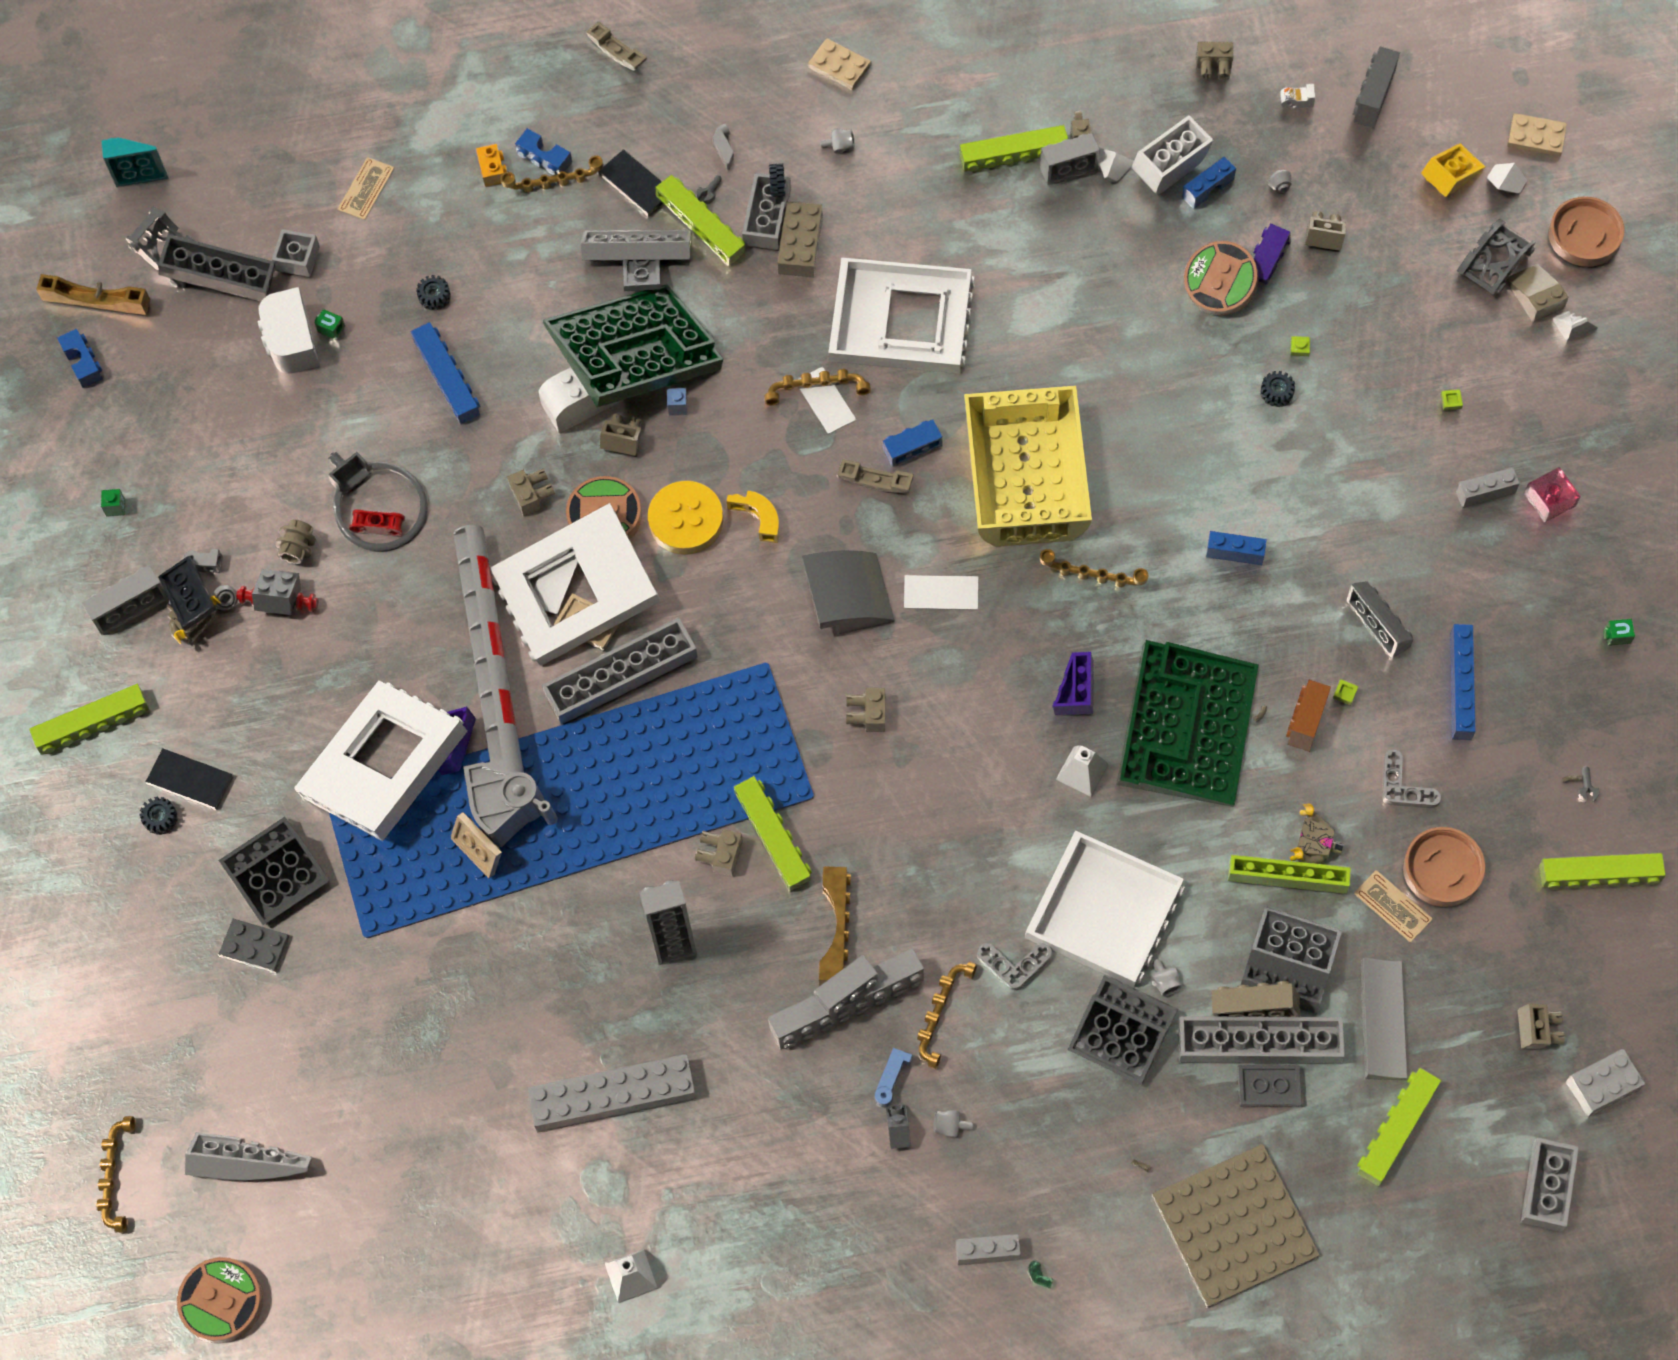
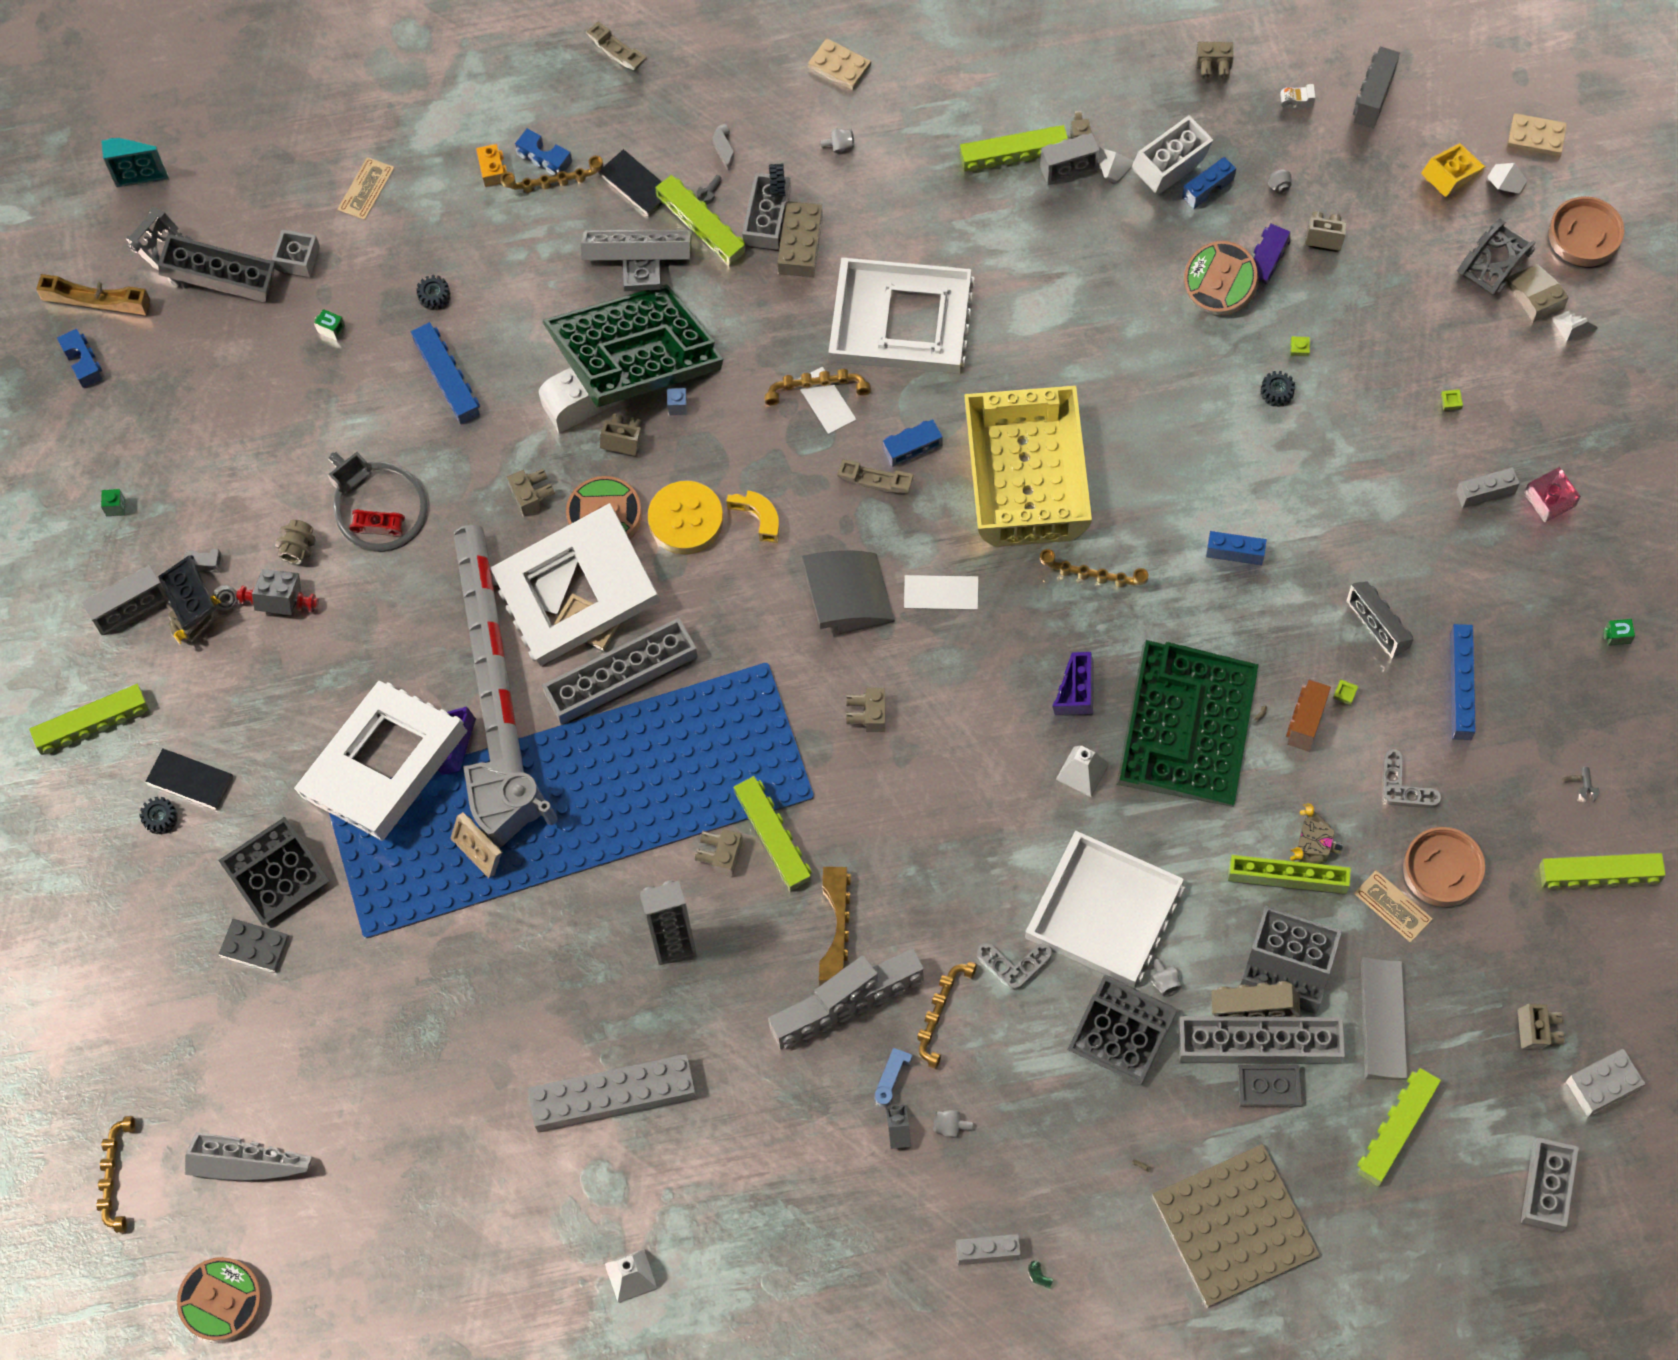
white brick [258,287,320,373] -> none

